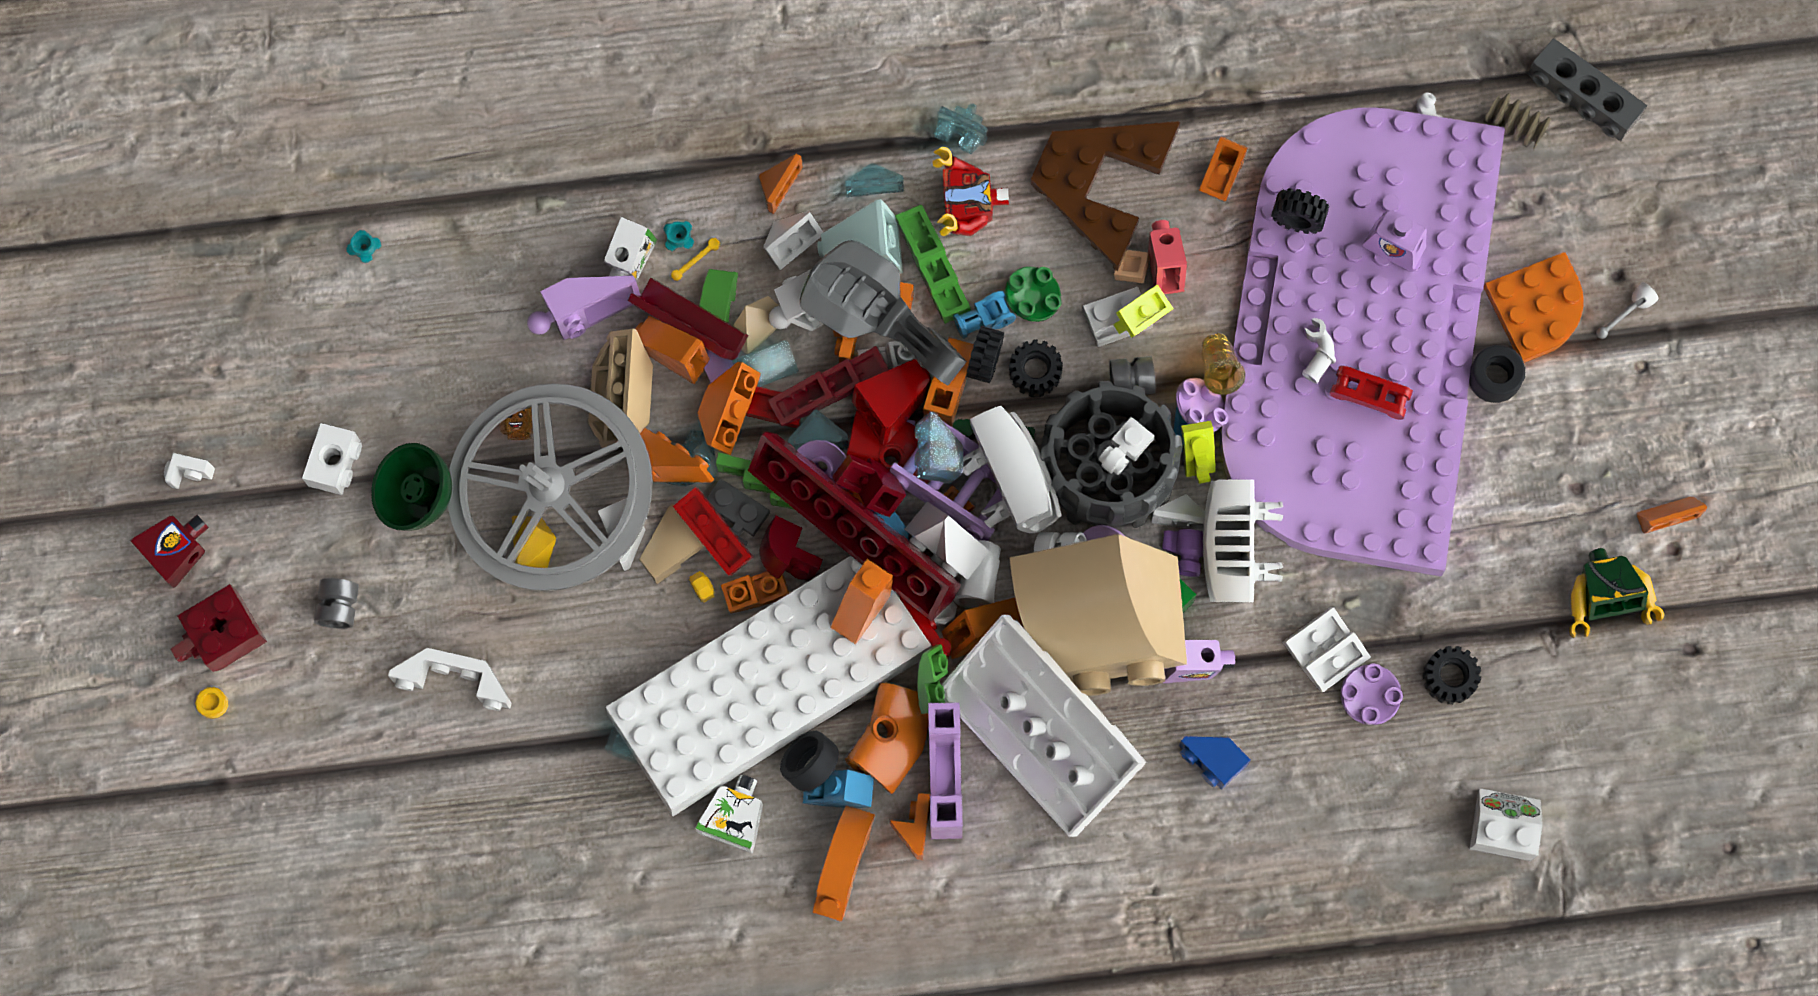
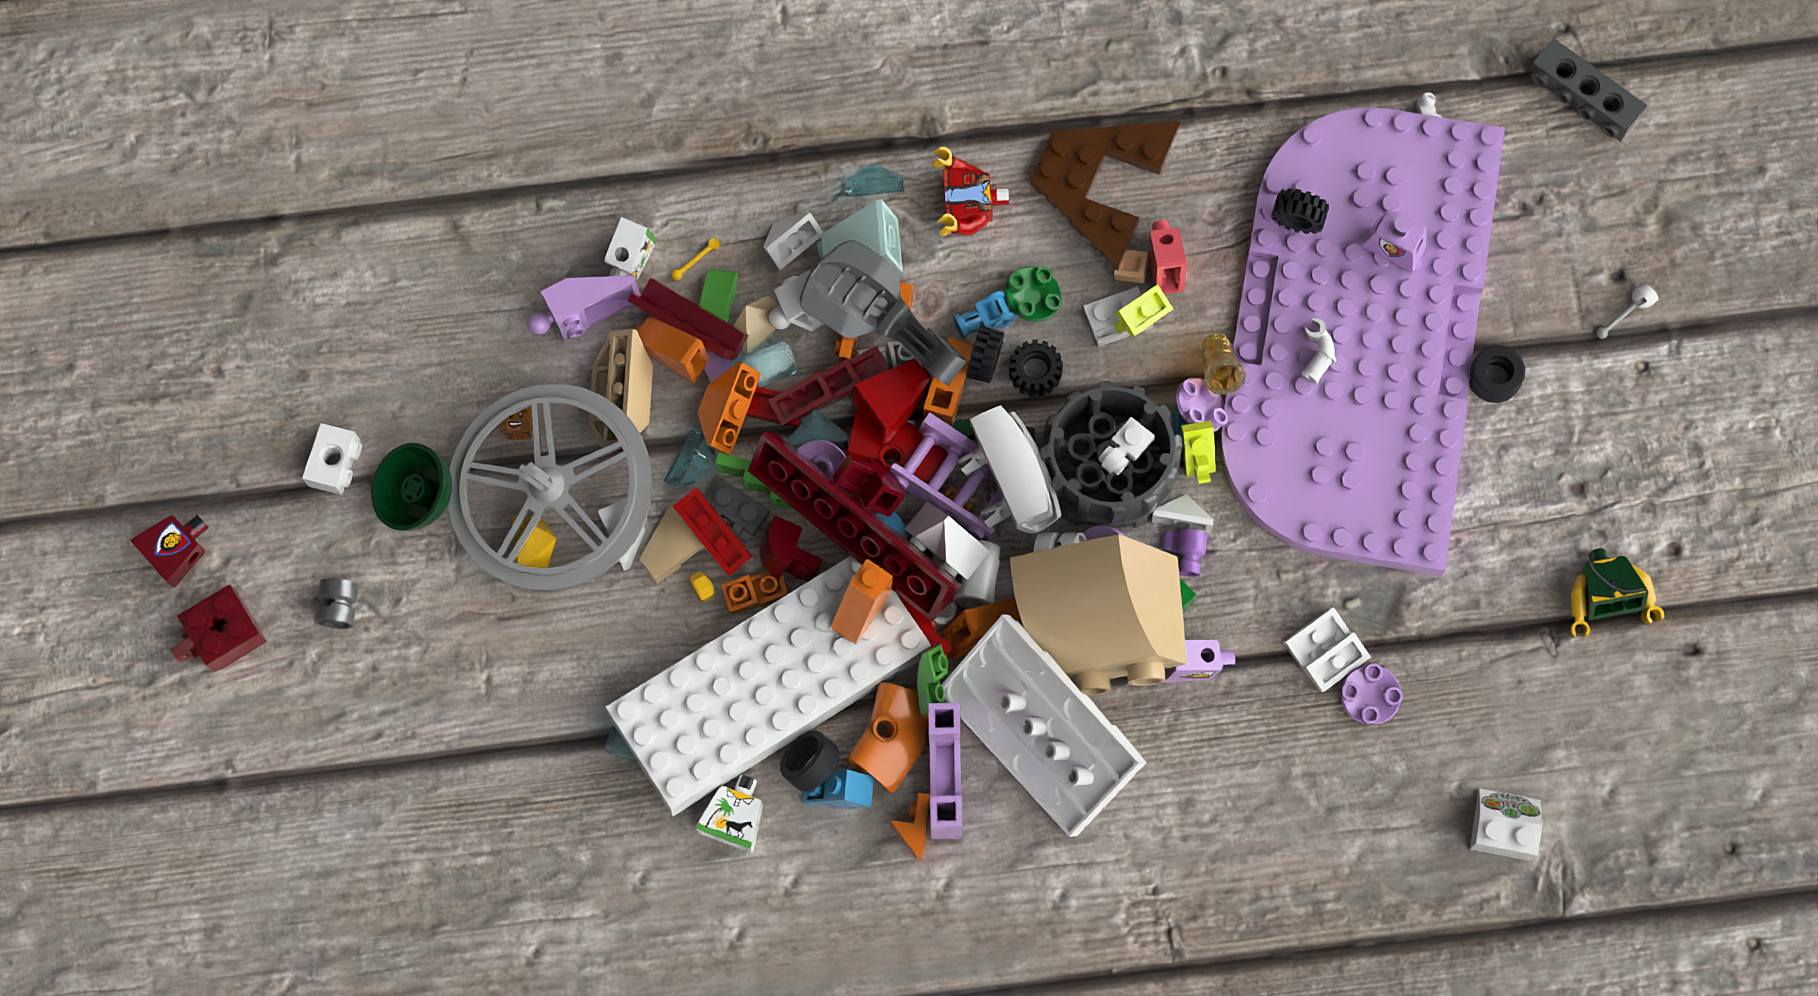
white bracket [164,453,215,489] -> none
yellow tile [195,687,228,719] -> none
teal plate [346,230,381,263] -> none
white slope [388,648,512,711] -> none
orange slope [640,428,714,482] -> none
teal plate [663,221,694,251] -> none
orange slope [759,154,803,214] -> none
orange arch [812,805,875,922] -> none
bright green slope [895,204,971,324] -> none
clear light blue slope [914,412,963,483] -> none
clear light blue hips [935,103,988,154] -> none
flat silver wheel [1109,356,1155,395] -> none
blue slope [1179,736,1251,790] -> none
orange slope [1199,137,1248,202] -> none
white piece [1203,479,1283,602] -> none
red plate [1329,365,1413,420] -> none
black tyre [1423,646,1482,705] -> none
dark tan piece [1483,93,1551,150] -> none
orange plate [1483,252,1584,363] -> none
orange slope [1637,497,1707,533] -> none

